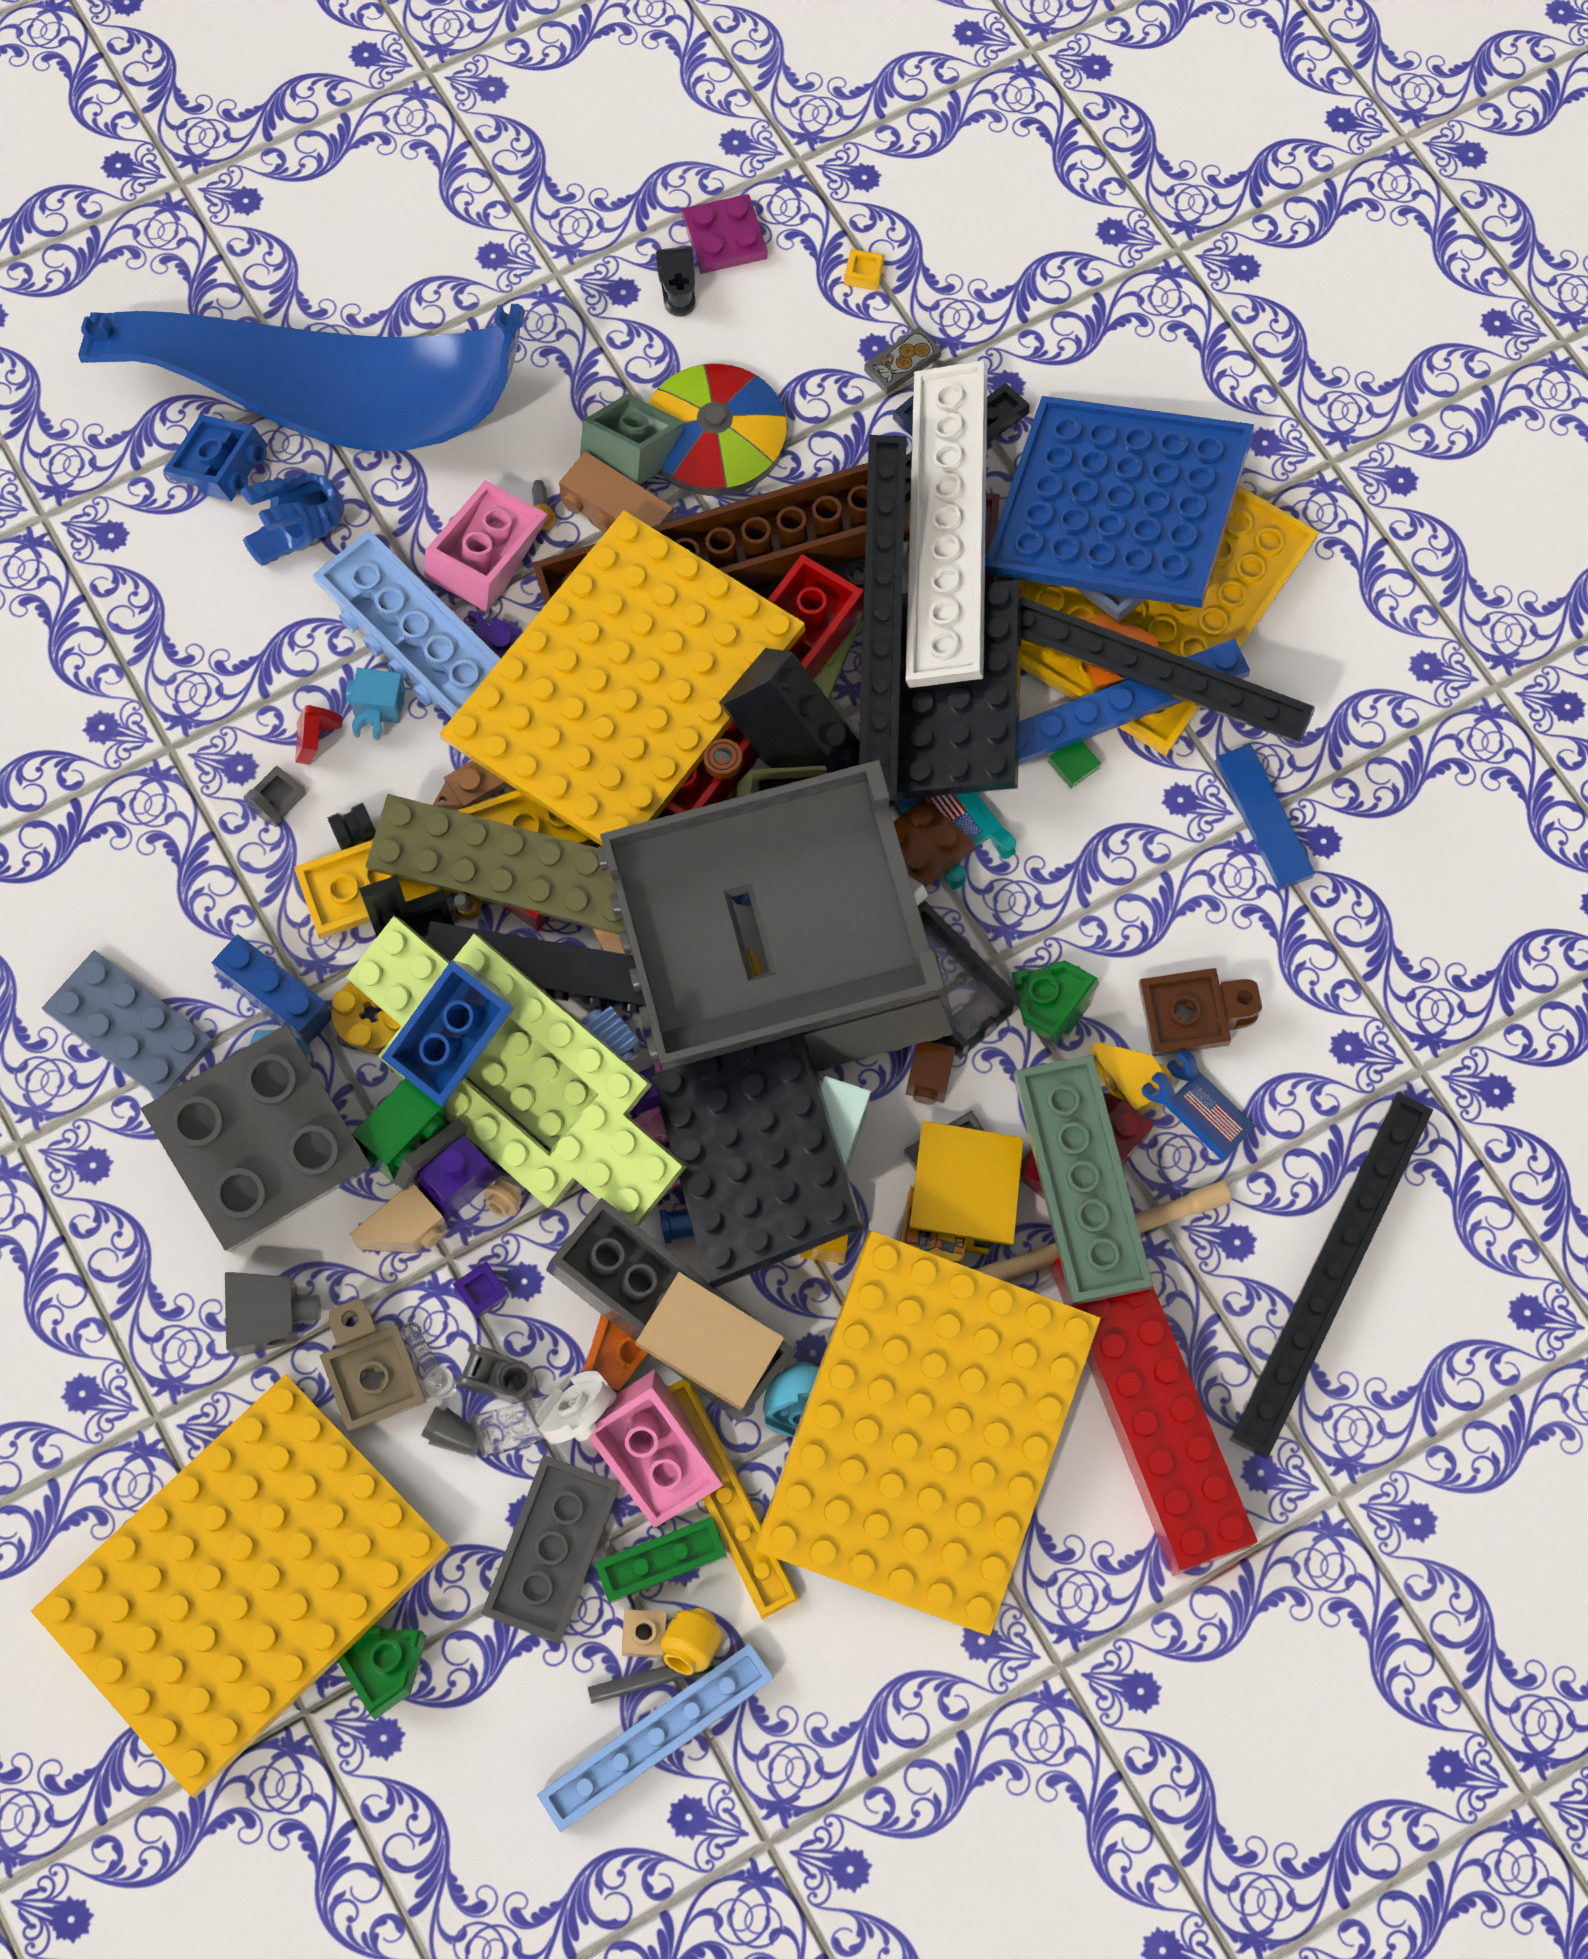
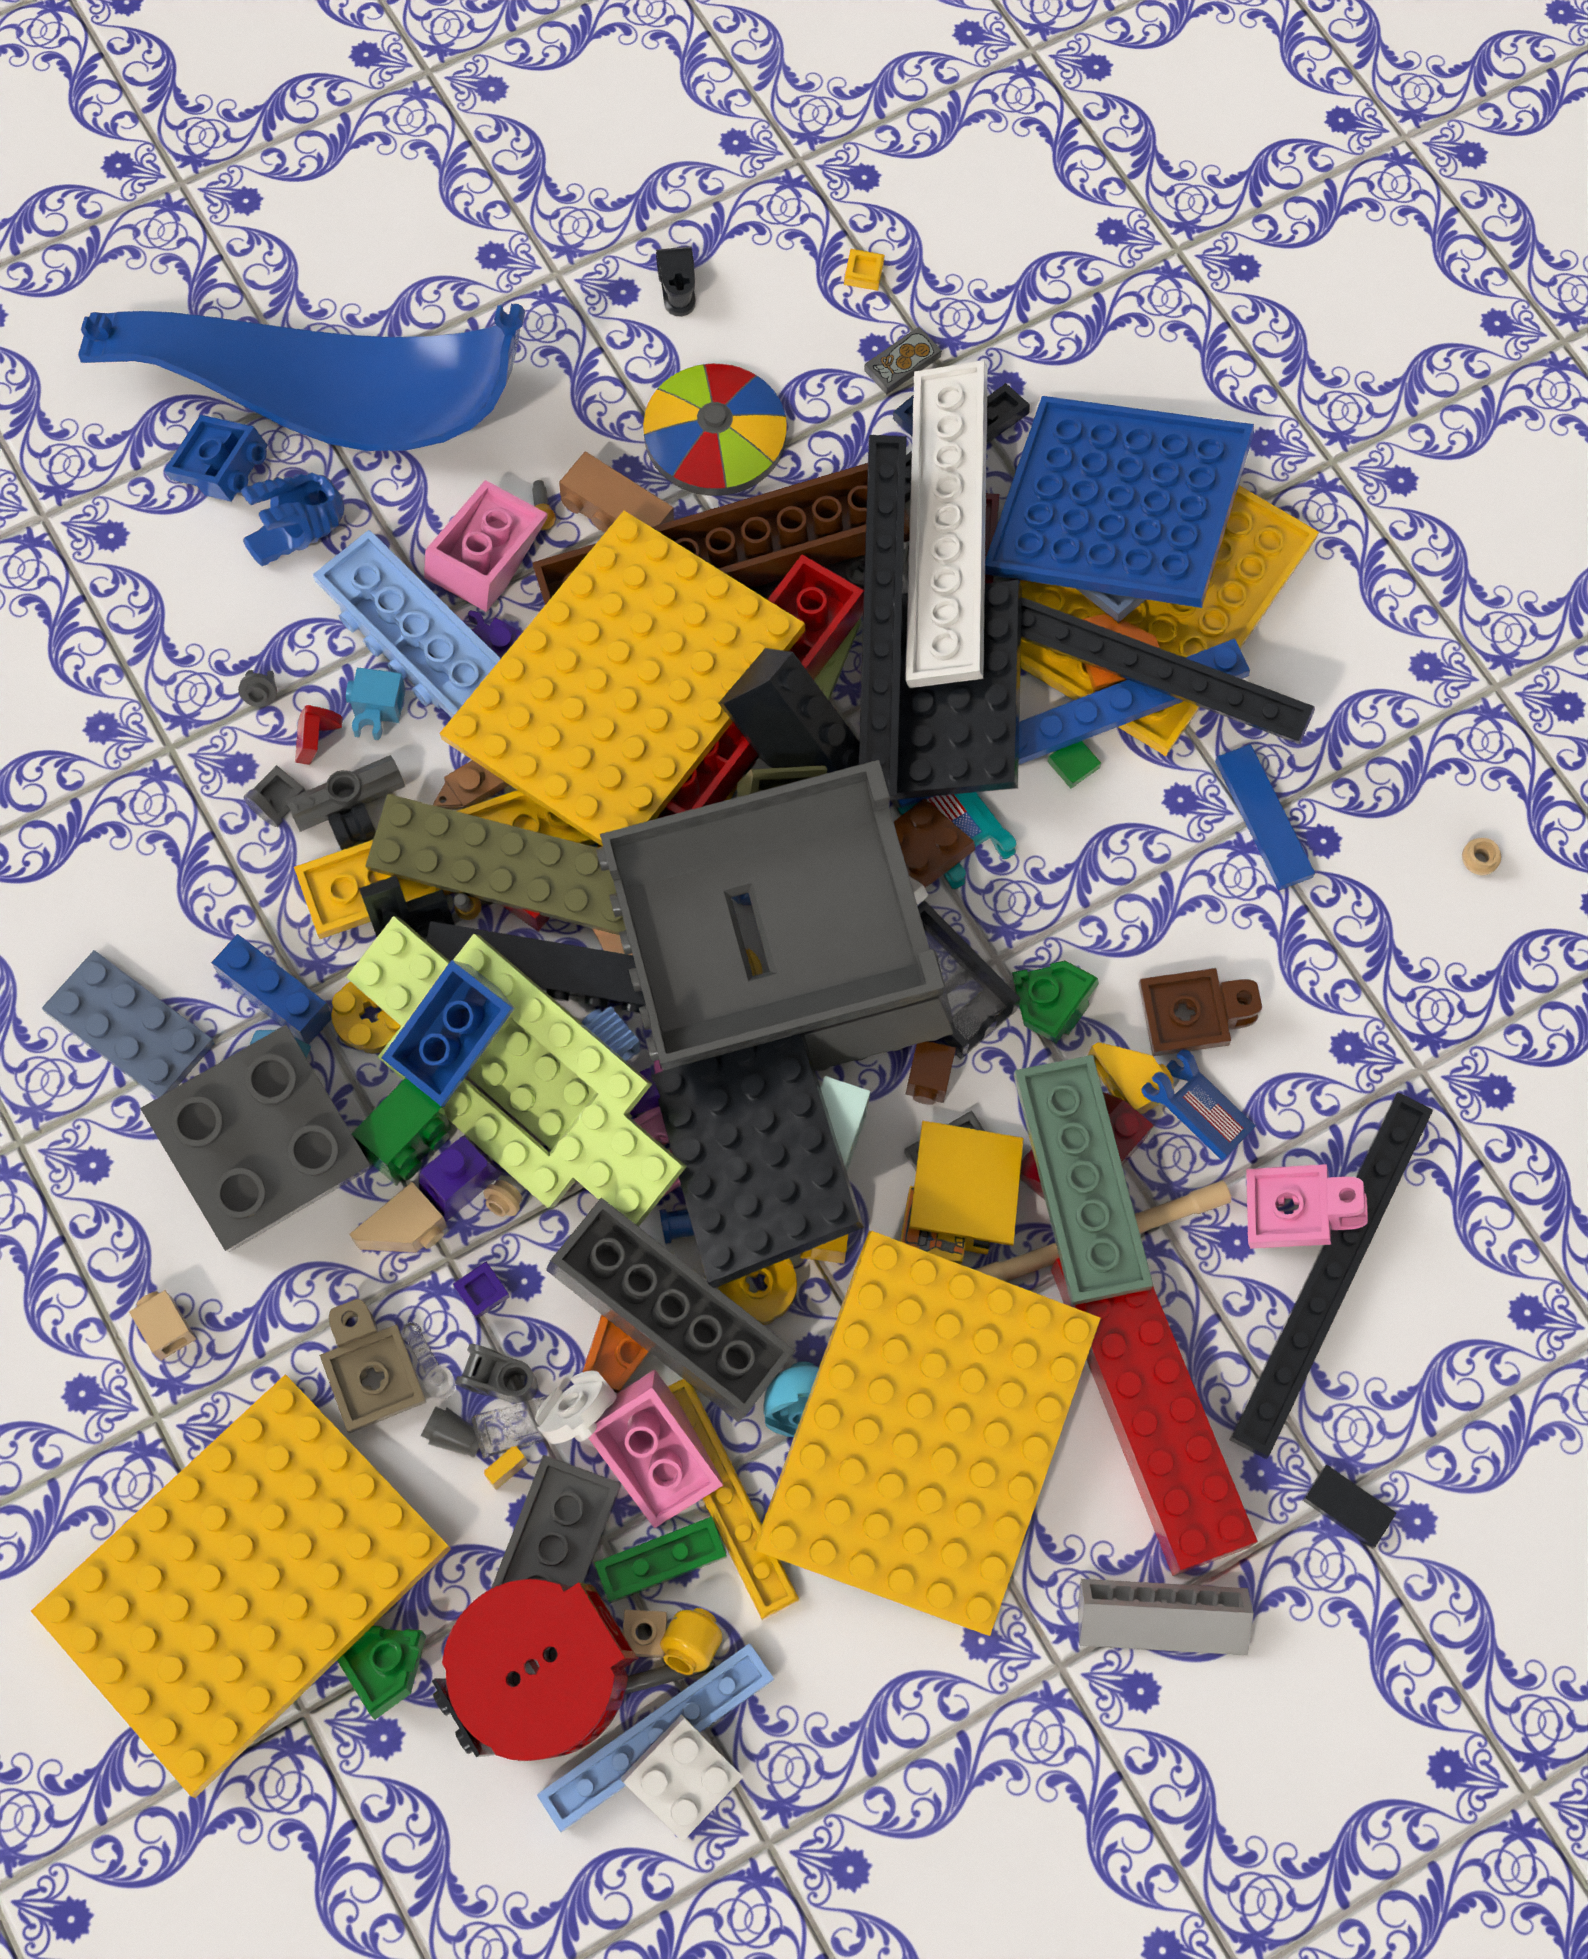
dark grey torso [225,1272,321,1357] -> none
dark grey tile [394,1118,468,1191] -> none
sand green slope [580,394,685,485] -> none
tan tile [634,1272,784,1411] -> none
magenta plate [682,194,768,274] -> none
dark orange tile [703,739,743,779] -> none
none -> tan brick [129,1290,196,1361]
none -> dark grey plate [238,670,277,707]
none -> dark grey piece [286,755,405,832]
none -> red piece [432,1579,638,1761]
none -> yellow tile [484,1446,528,1490]
none -> white plate [621,1714,743,1842]
none -> yellow plate [718,1258,797,1325]
none -> light grey brick [1078,1579,1254,1655]
none -> bright pink plate [1246,1164,1368,1249]
none -> black tile [1302,1465,1396,1549]
none -> tan plate [1462,838,1501,875]

